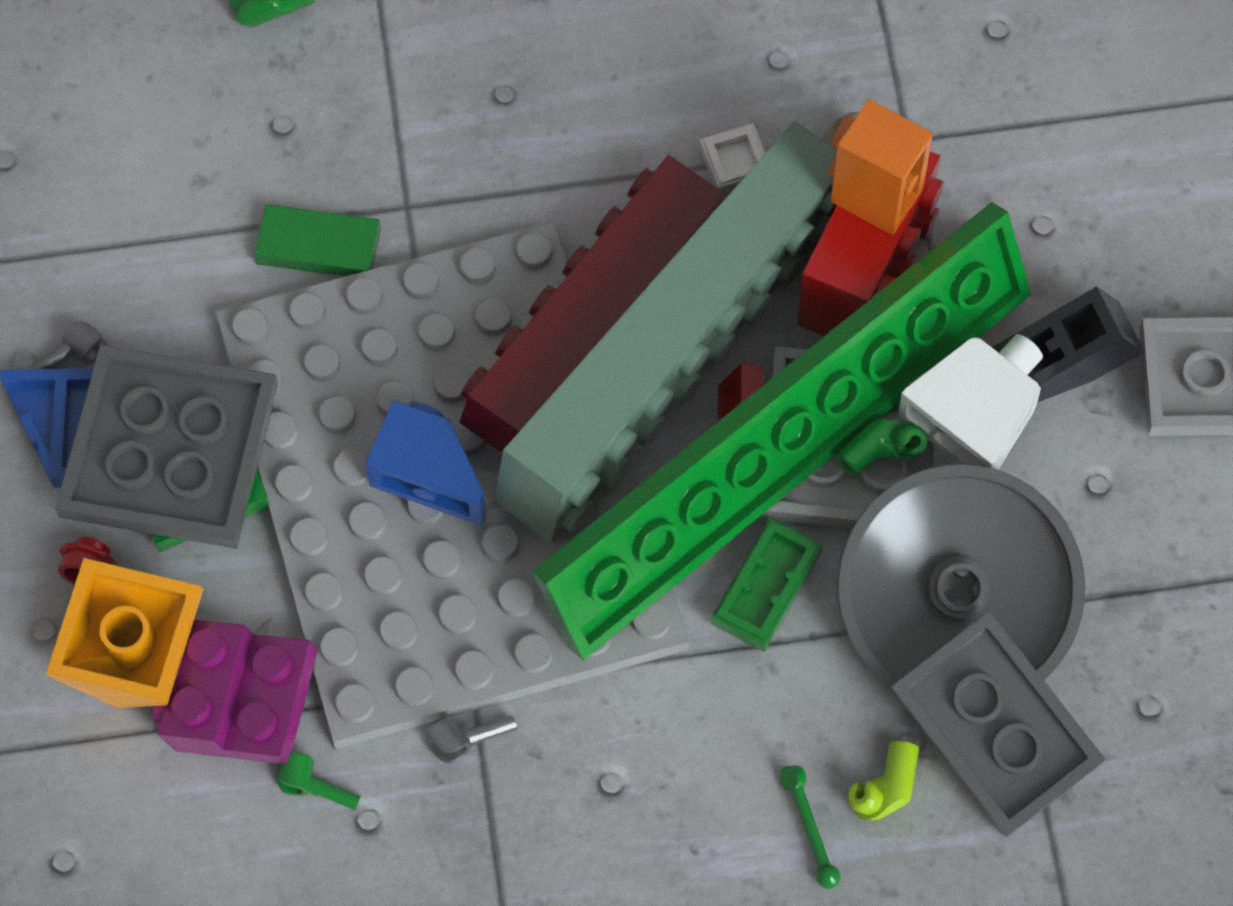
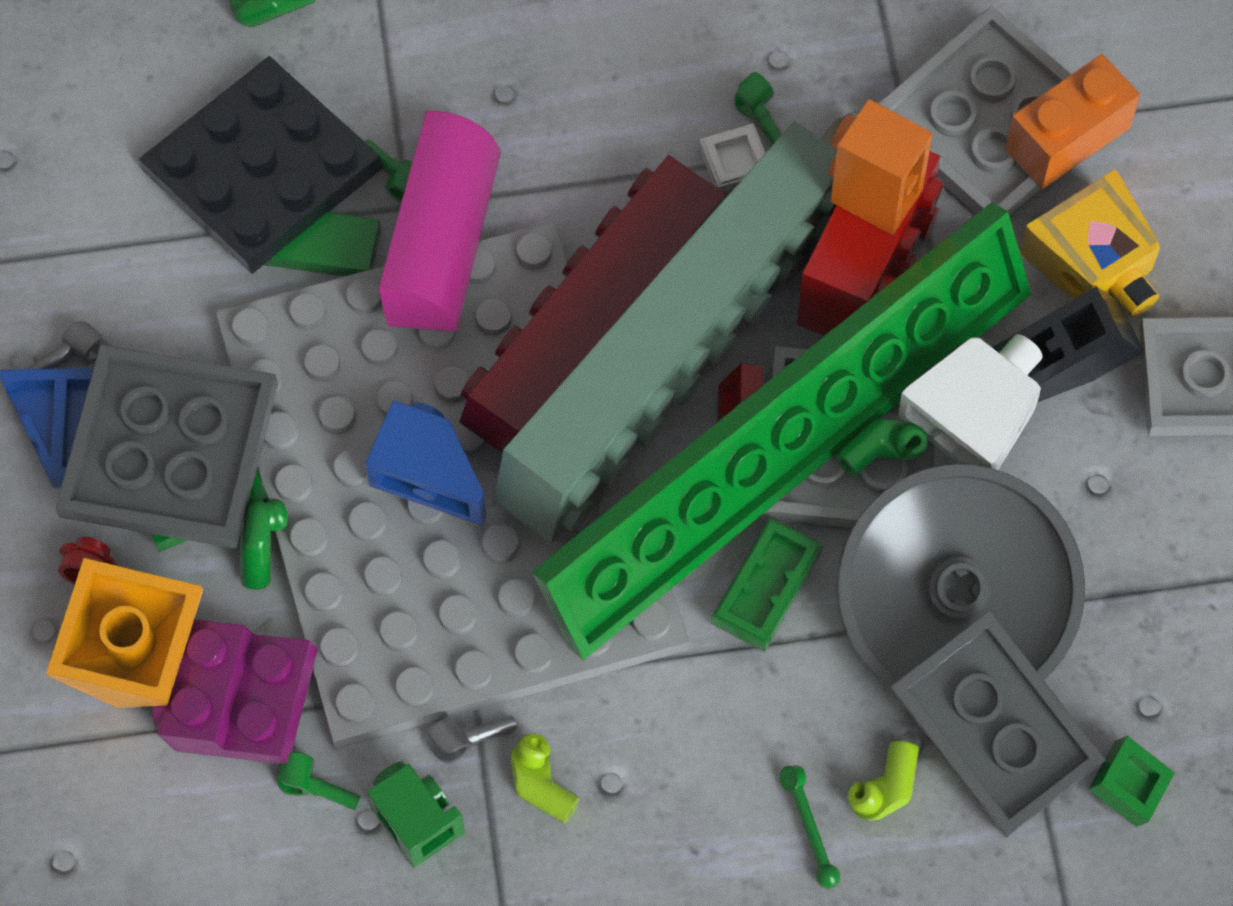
none -> black plate [139,56,383,274]
none -> green arm [239,498,288,590]
none -> green hand [364,139,413,203]
none -> green brick [367,761,465,868]
none -> dark pink brick [379,110,501,331]
none -> lime arm [510,733,580,824]
none -> green hand [734,72,782,145]
none -> light grey plate [879,5,1071,217]
none -> orange brick [1005,54,1140,190]
none -> yellow torso [1020,169,1160,318]
none -> green plate [1088,735,1175,827]

